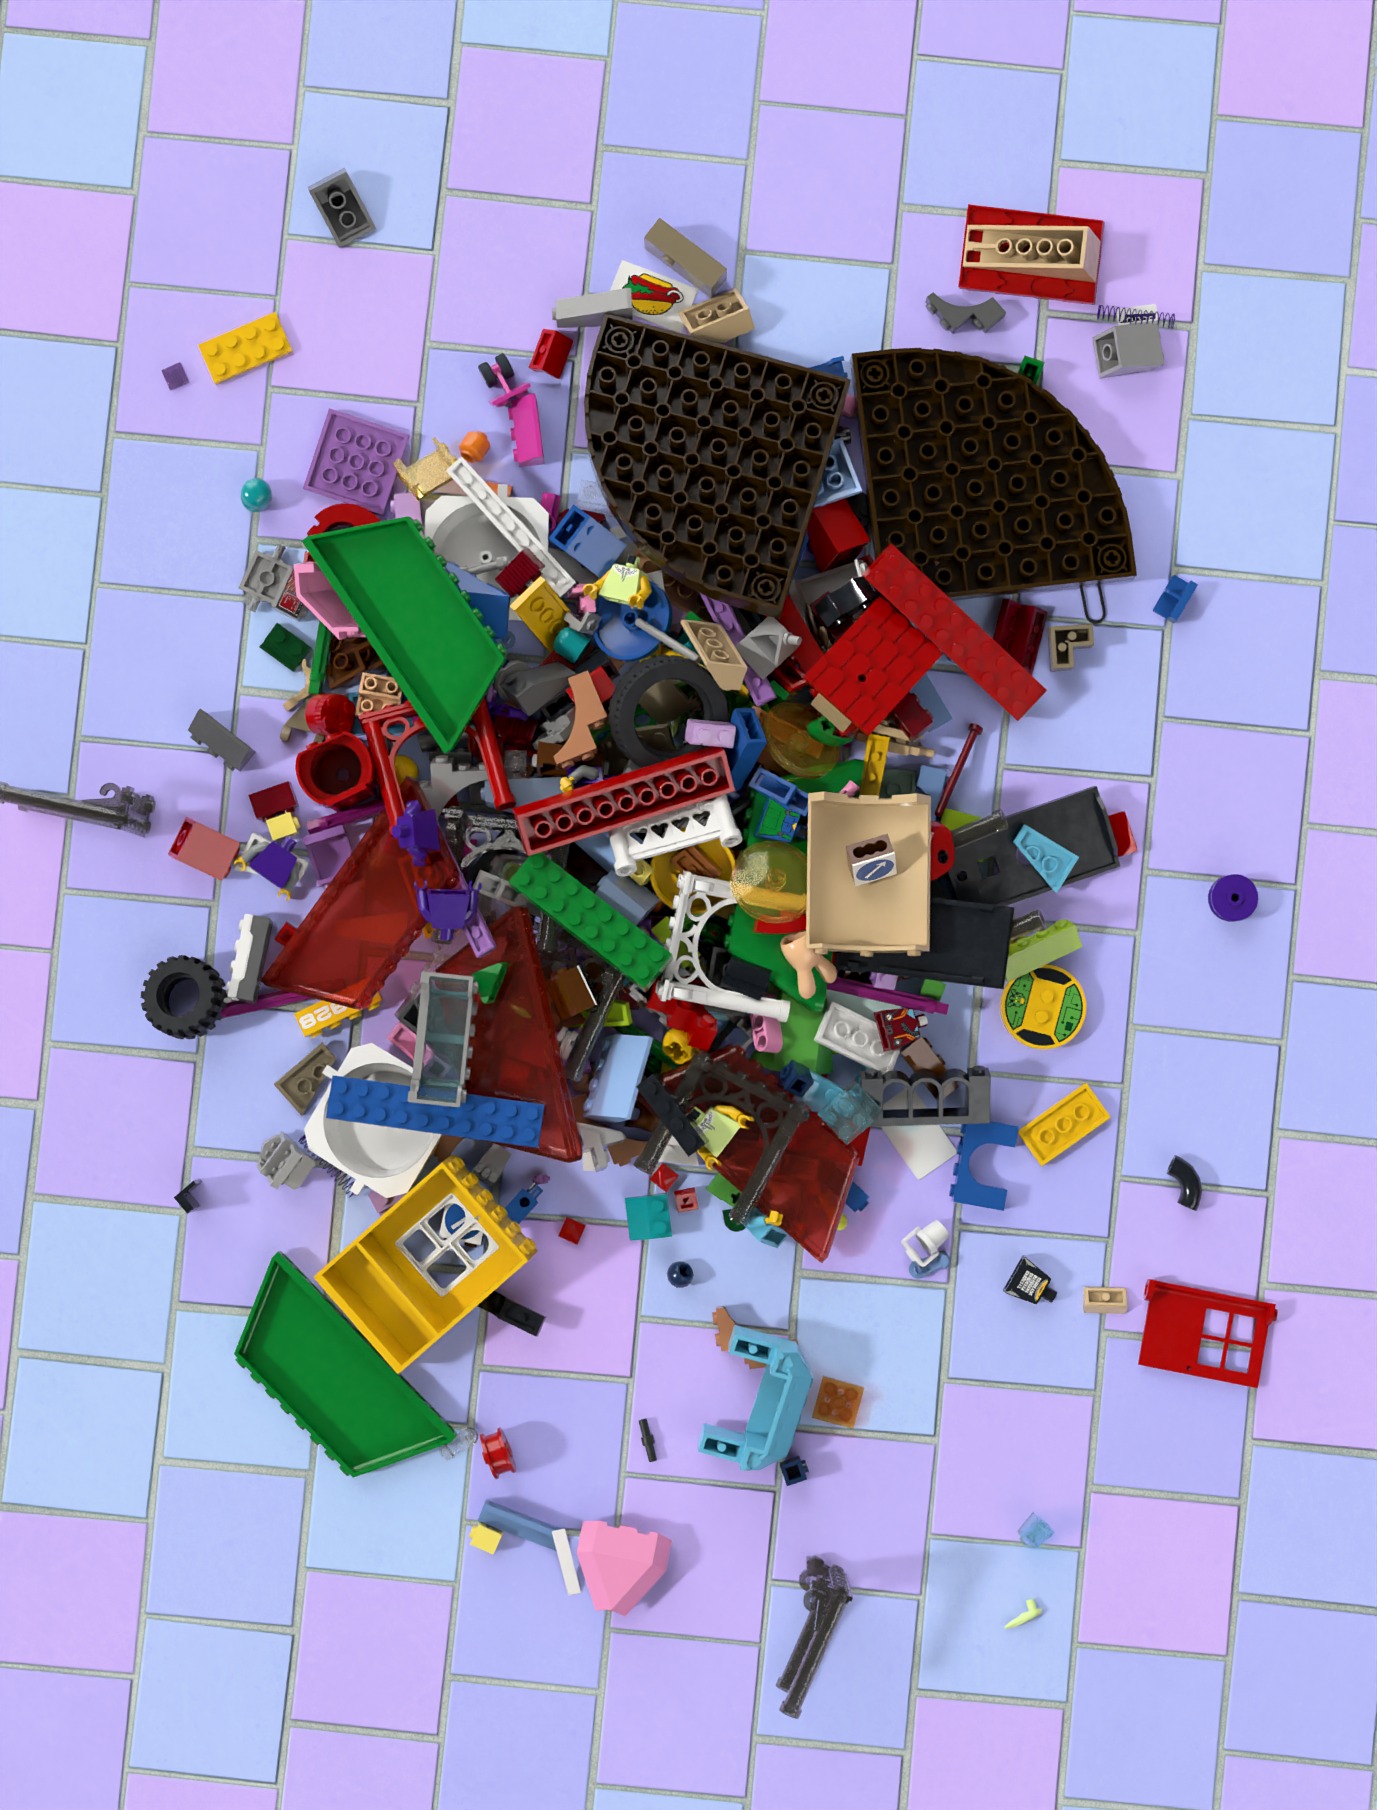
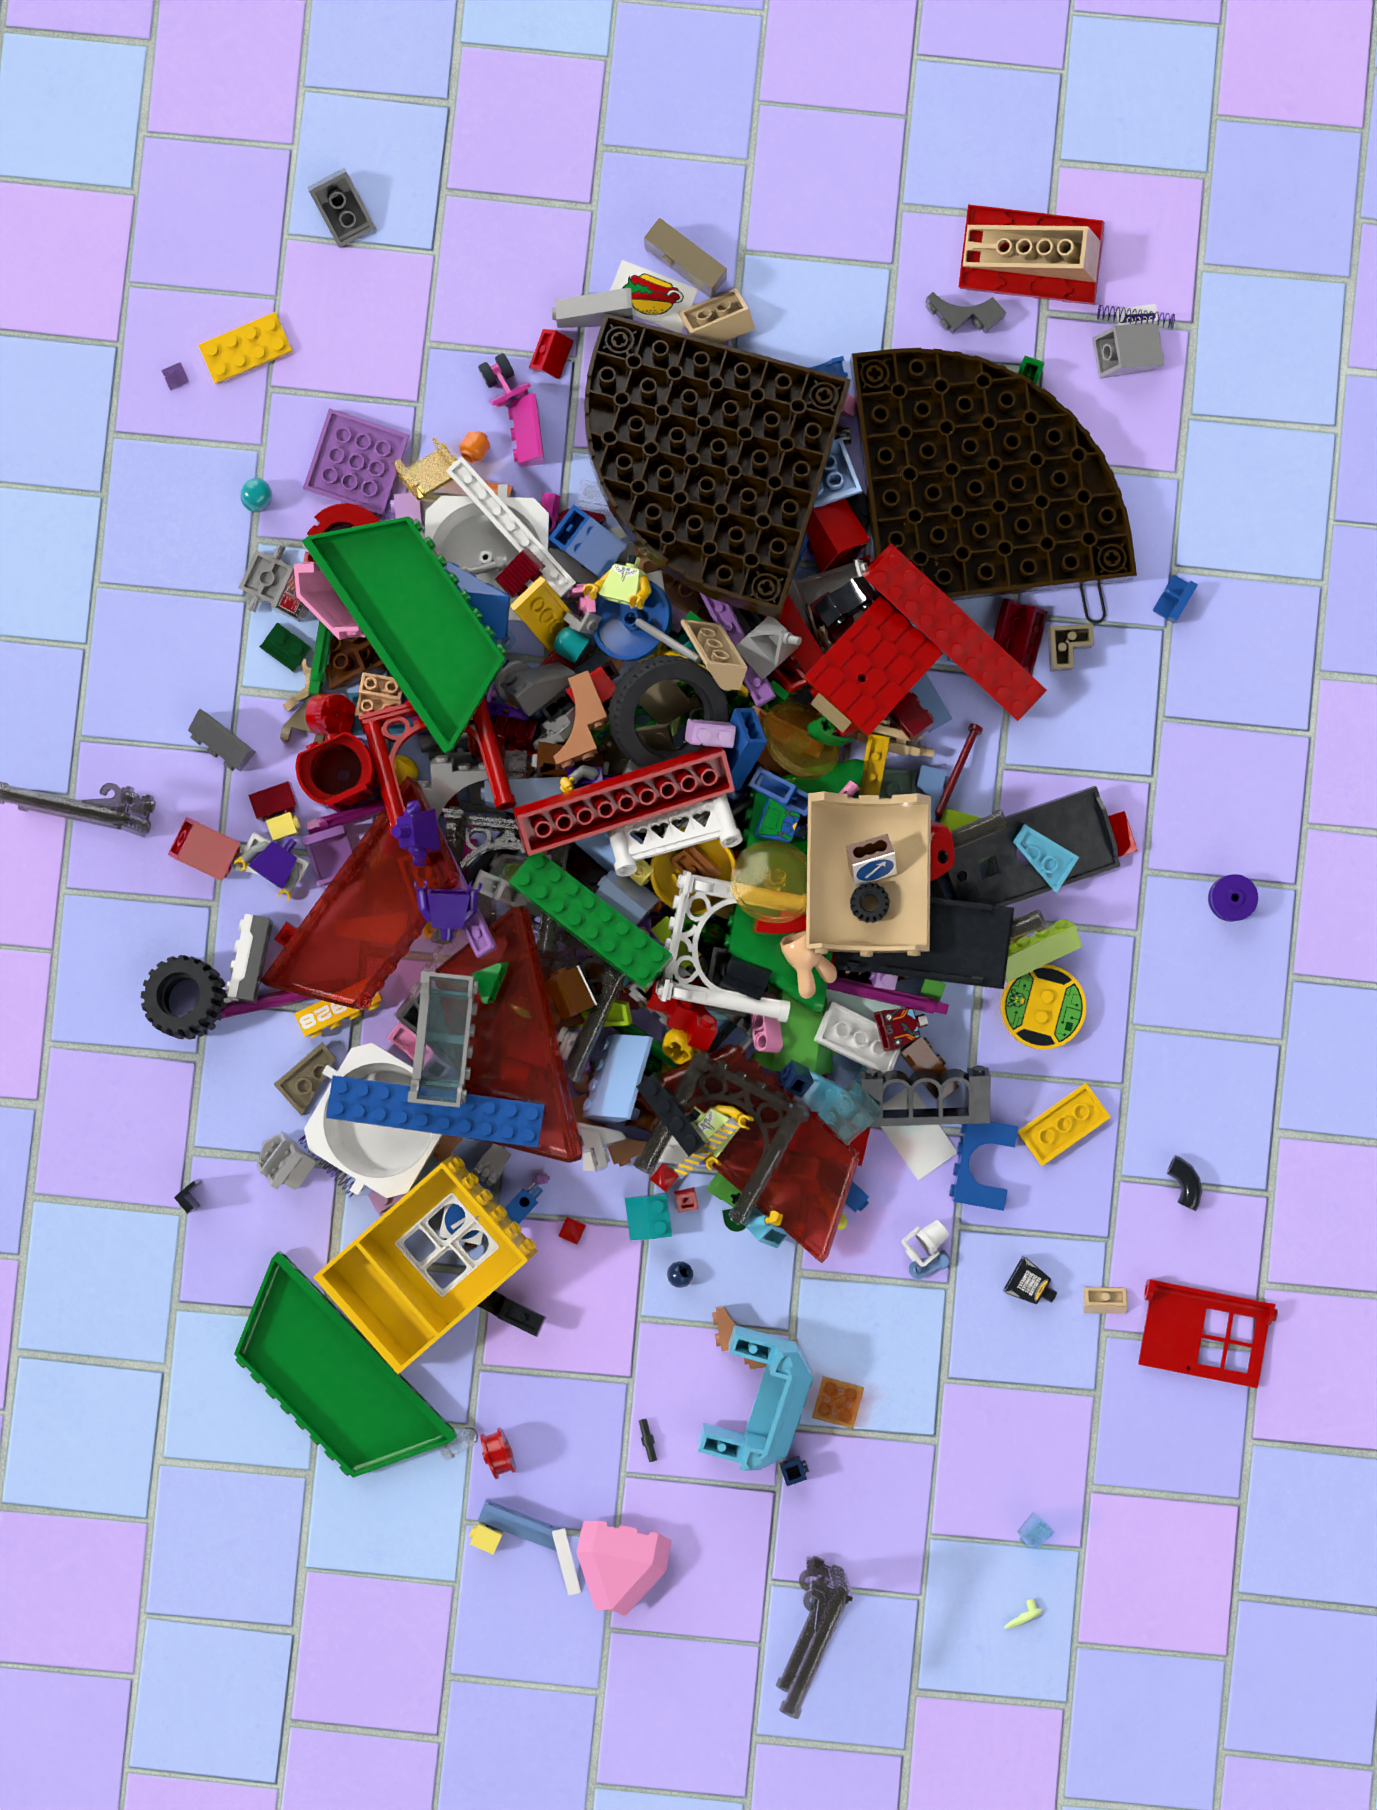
none -> sticker [674,1117,740,1179]
none -> black tyre [850,882,890,923]

